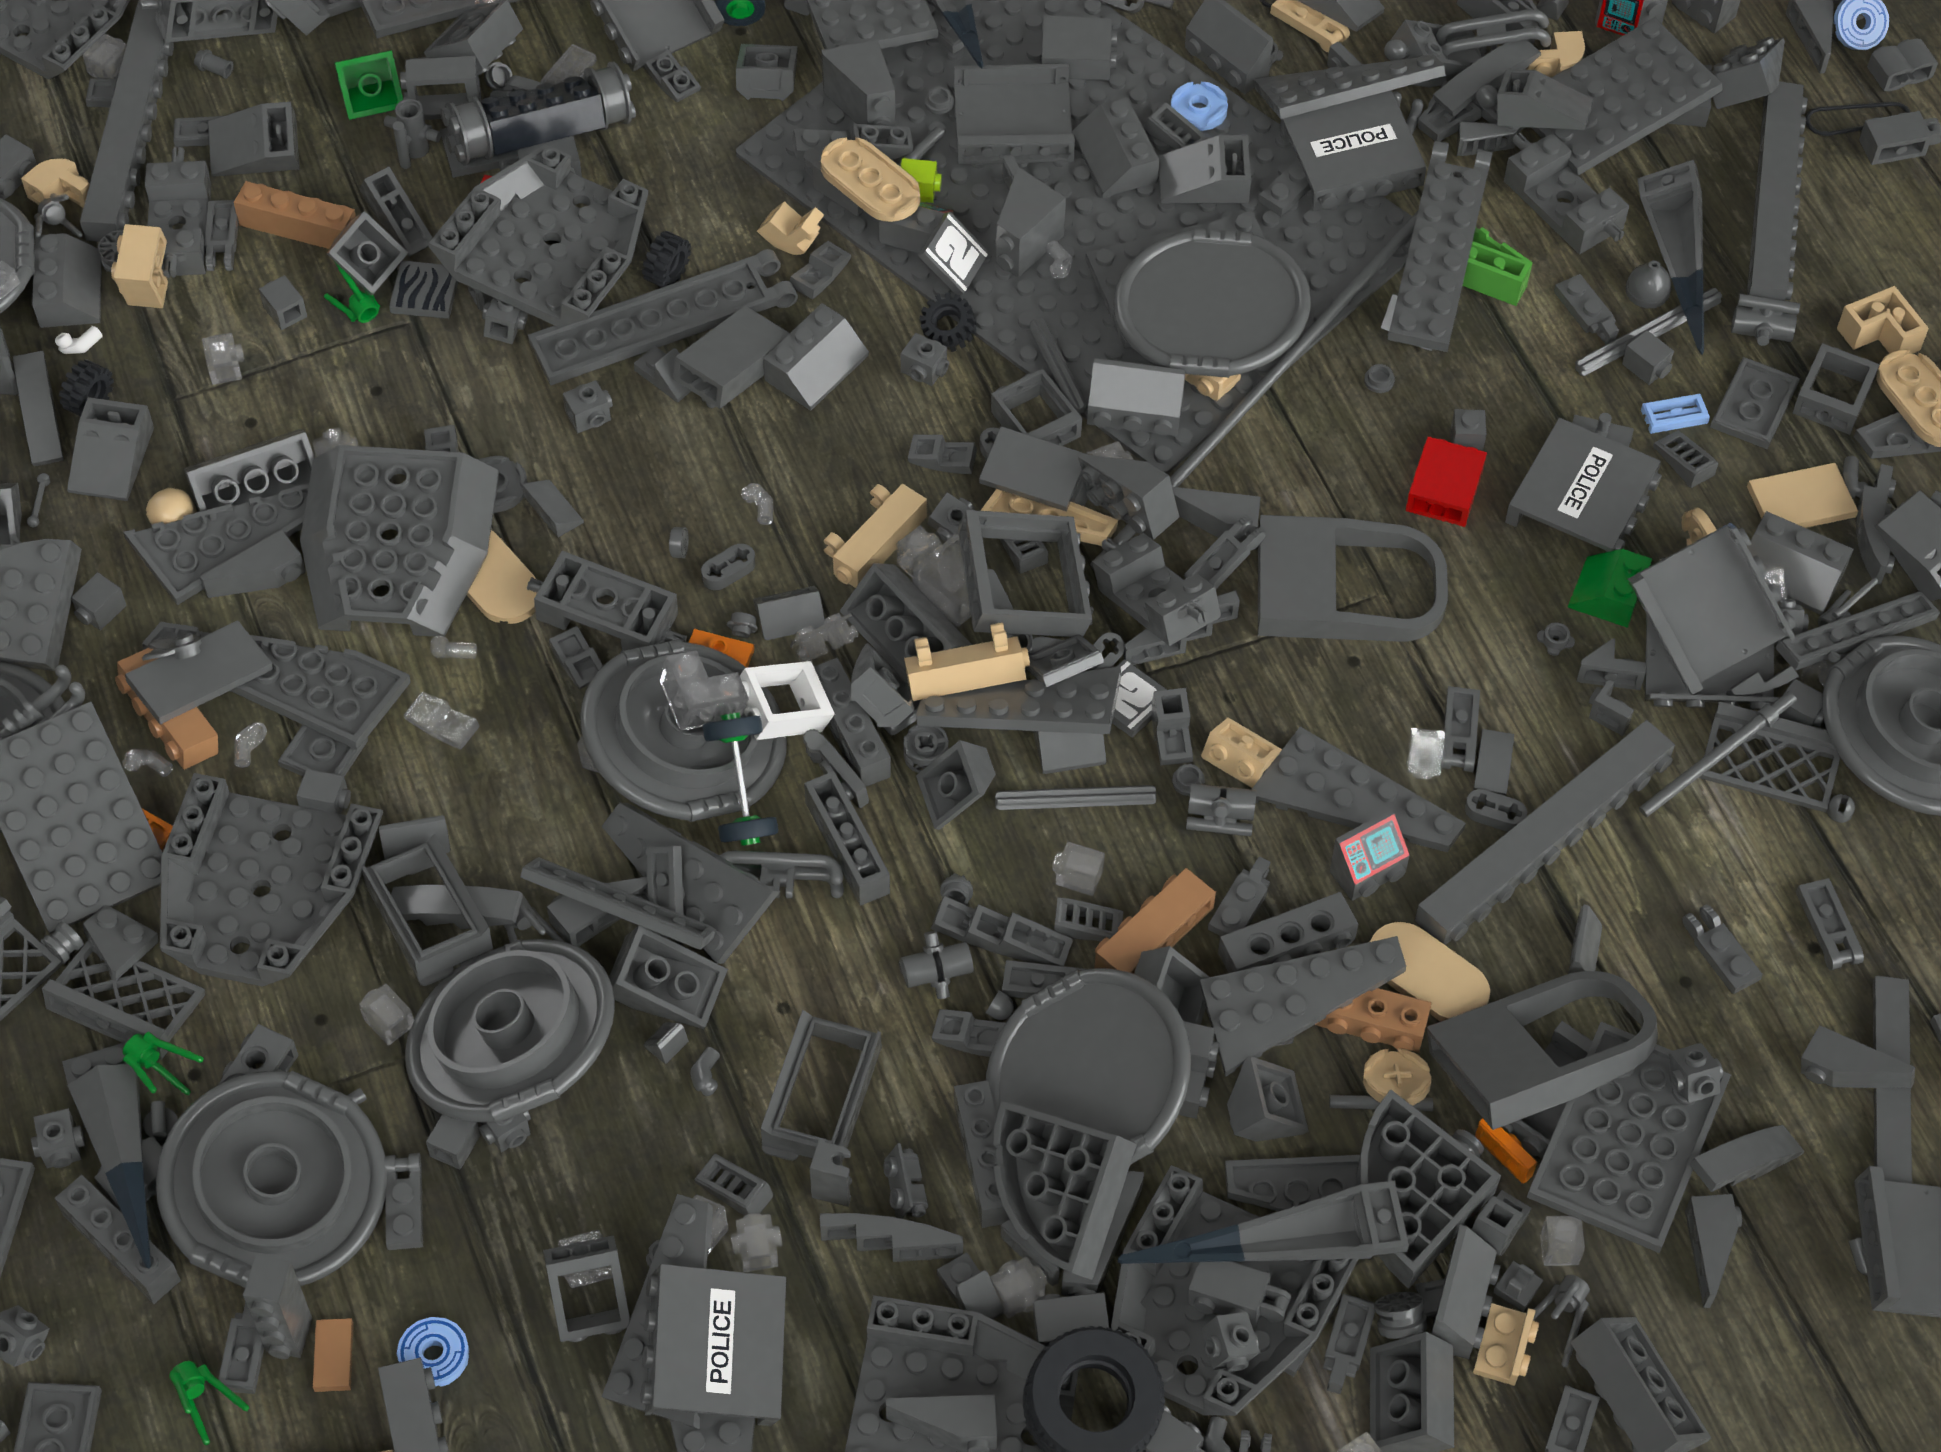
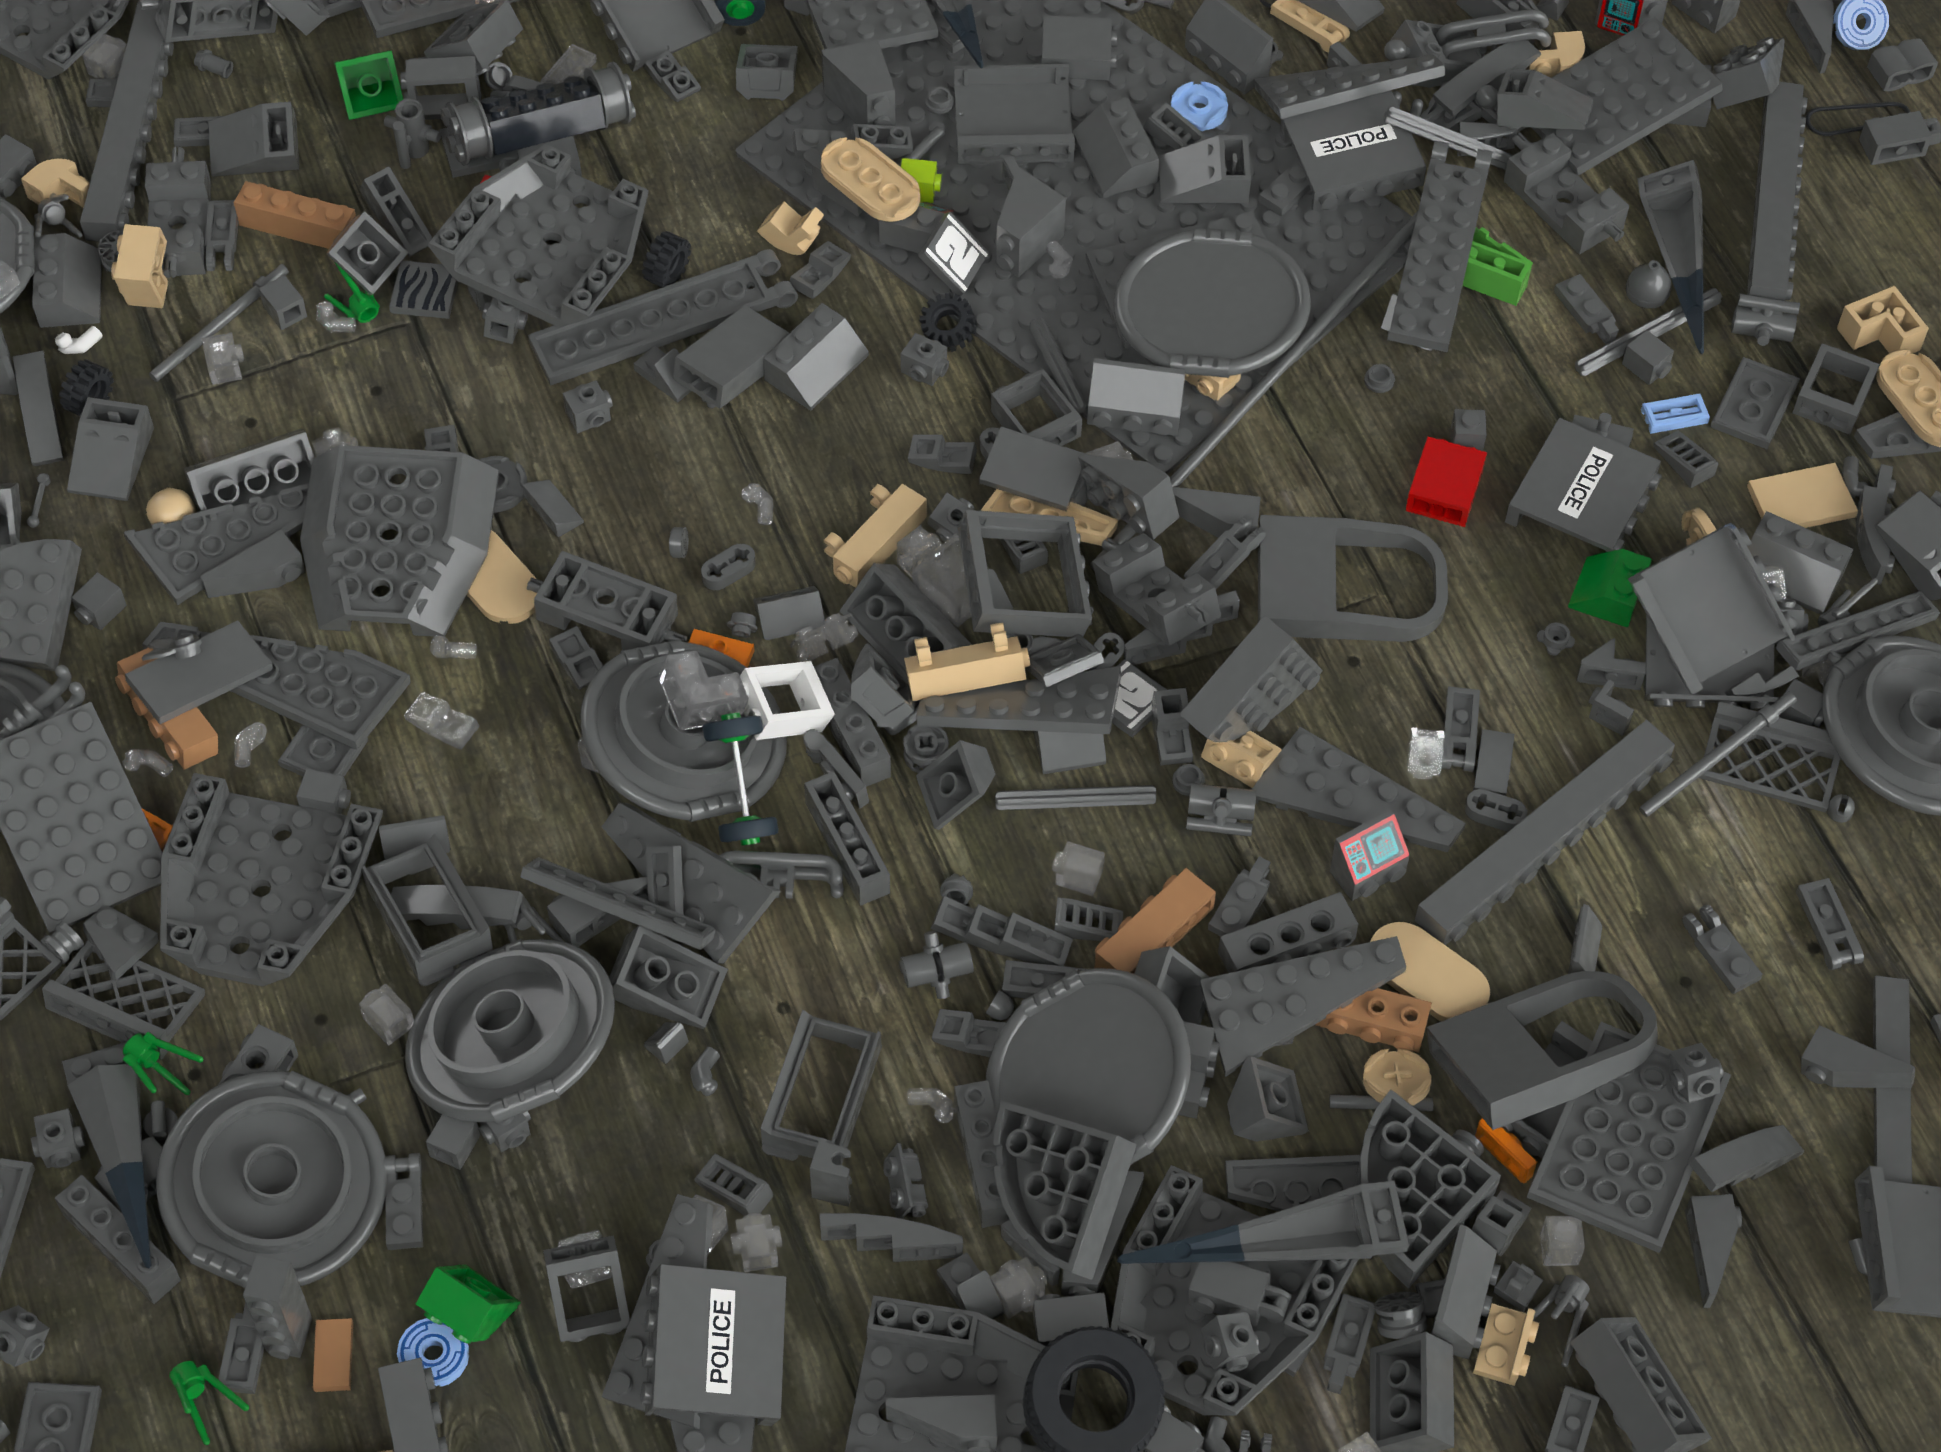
none -> dark grey bar [149,264,289,382]
none -> clear arm [316,302,356,333]
none -> green slope [416,1264,521,1344]
none -> clear arm [907,1088,956,1123]
none -> dark grey brick [1179,615,1323,742]
none -> axle [1384,106,1513,171]

